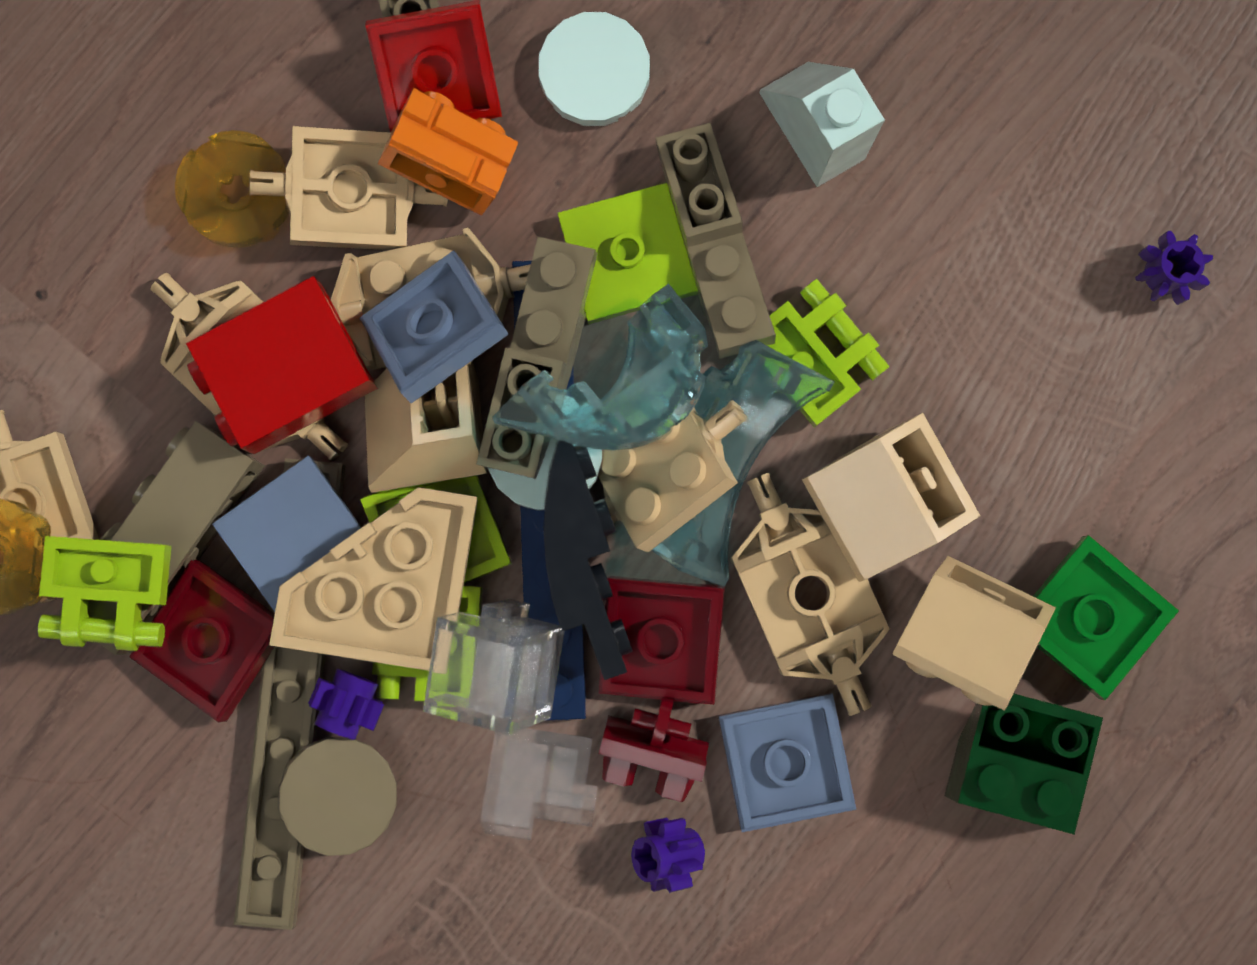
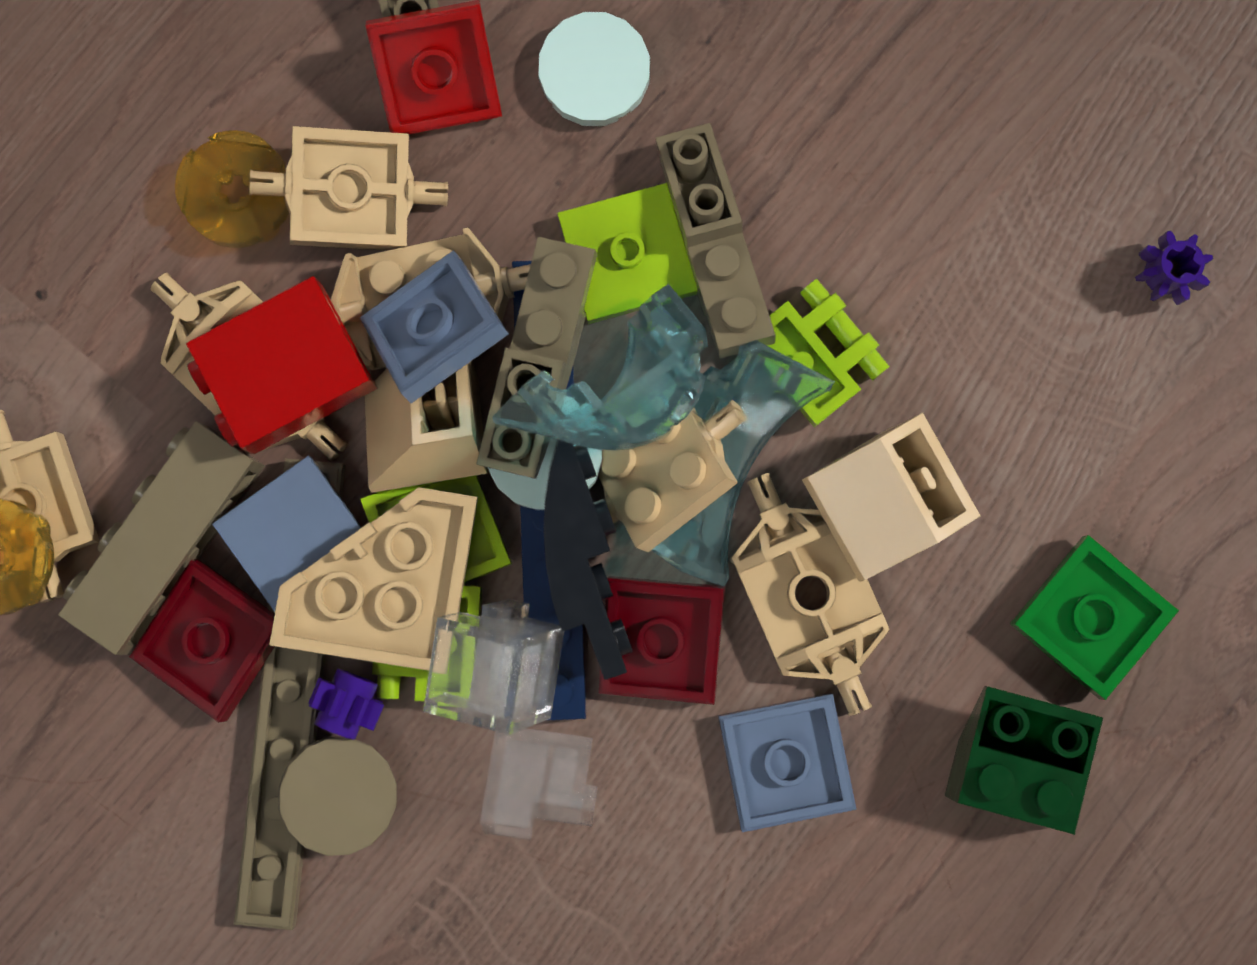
lime plate [38,536,172,651] -> none
orange brick [378,88,518,216] -> none
dark red hips [598,698,709,802] -> none
dark purple gear [631,817,705,893] -> none
light aqua slope [759,62,885,187] -> none
tan slope [892,556,1056,711] -> none

